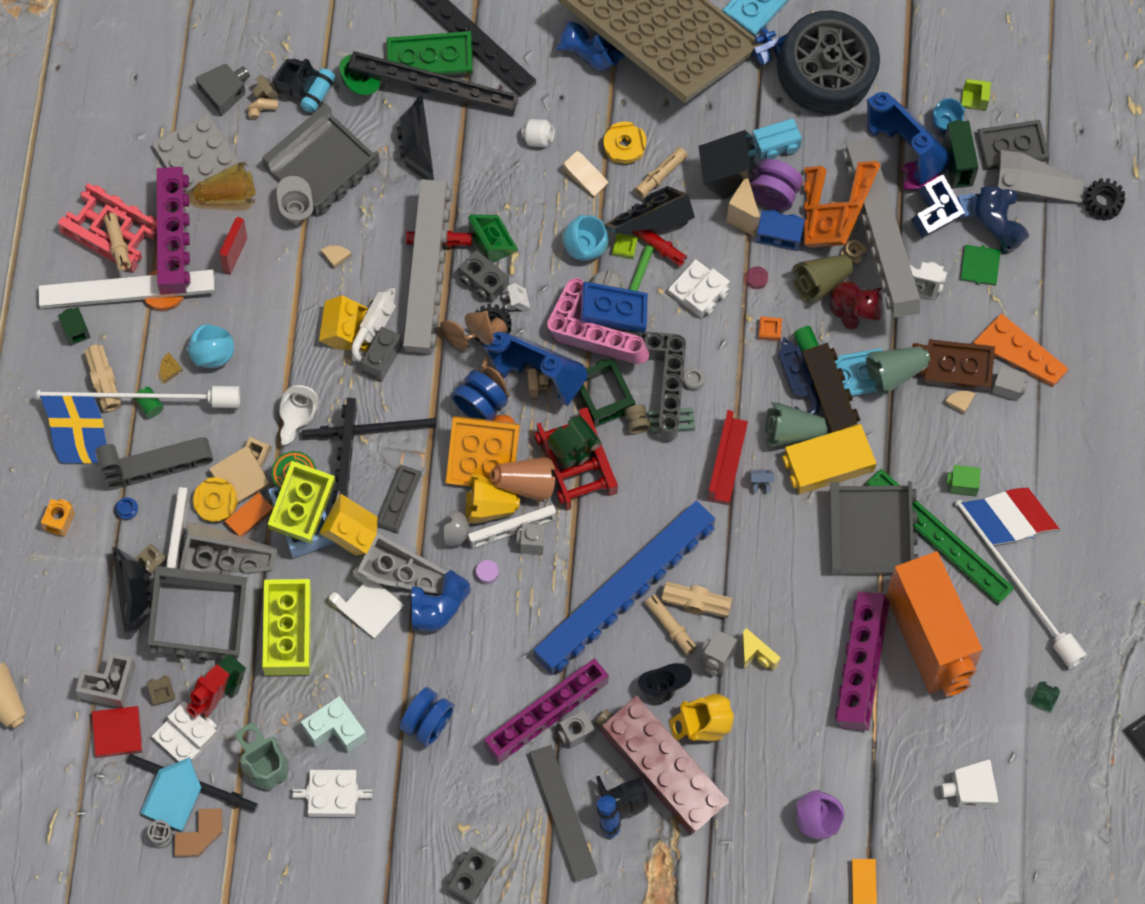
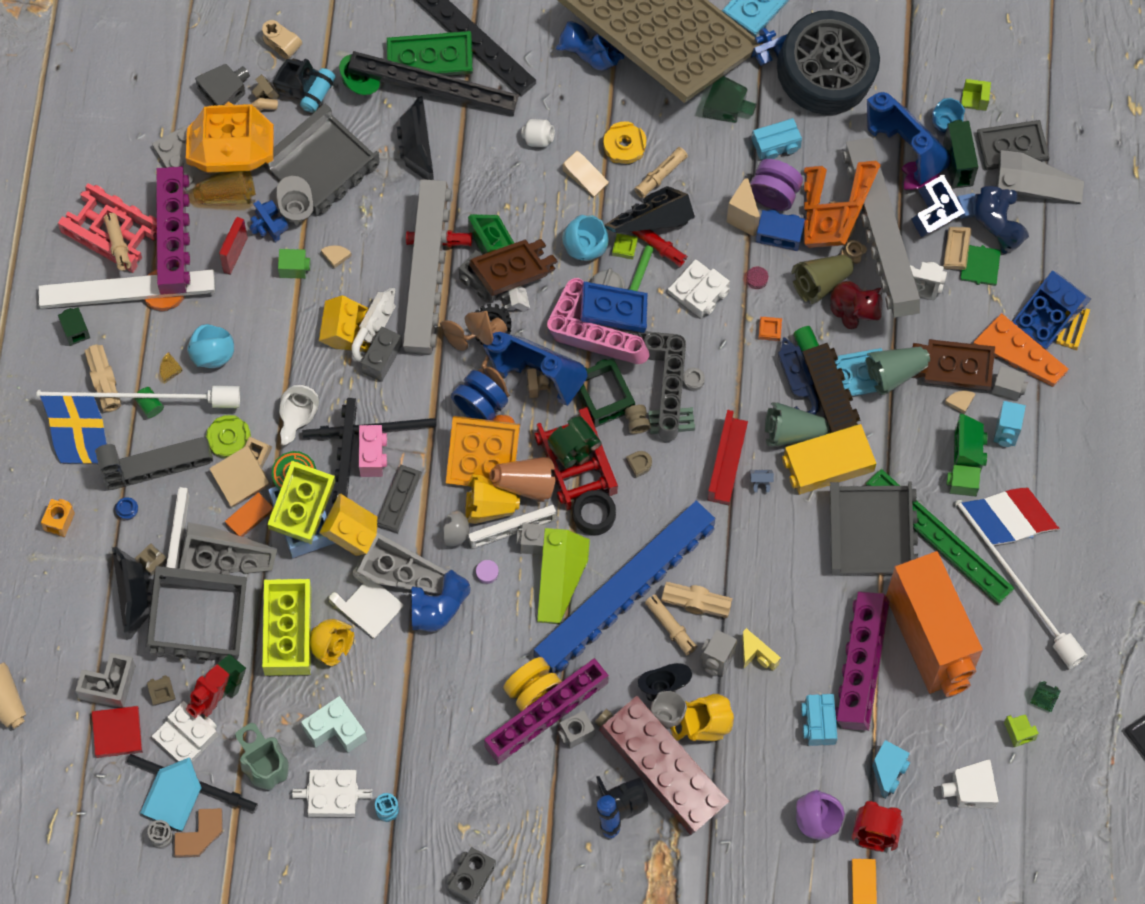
yellow tile [193,477,238,522] -> none
blue wheel [399,687,455,747] -> none
dark grey tile [529,745,598,882] -> none
black slope [698,130,761,199] -> none
black tyre [1084,178,1125,221] -> none
none -> light orange piece [186,102,274,172]
none -> lime tile [206,415,251,459]
none -> blue hips [249,200,288,242]
none -> tan piece [262,20,303,59]
none -> bright green brick [278,249,311,279]
none -> yellow cylinder [310,619,354,666]
none -> bright pink brick [359,425,387,477]
none -> medium azure wheel [375,793,399,822]
none -> reddish brown tile [469,239,558,296]
none -> yellow wheel [503,657,562,712]
none -> lime wedge [537,528,590,624]
none -> black tyre [573,490,616,535]
none -> dark tan tile [626,451,652,478]
none -> light grey hair [650,691,687,728]
none -> clear green torso [703,76,756,123]
none -> medium azure brick [801,694,838,746]
none -> red brick [852,801,903,852]
none -> medium azure slope [872,740,911,798]
none -> tan tile [943,227,971,270]
none -> green slope [954,414,988,473]
none -> medium azure brick [993,401,1026,447]
none -> lime panel [1004,715,1039,748]
none -> blue slope [1013,270,1091,349]
none -> yellow tile [1056,308,1090,350]

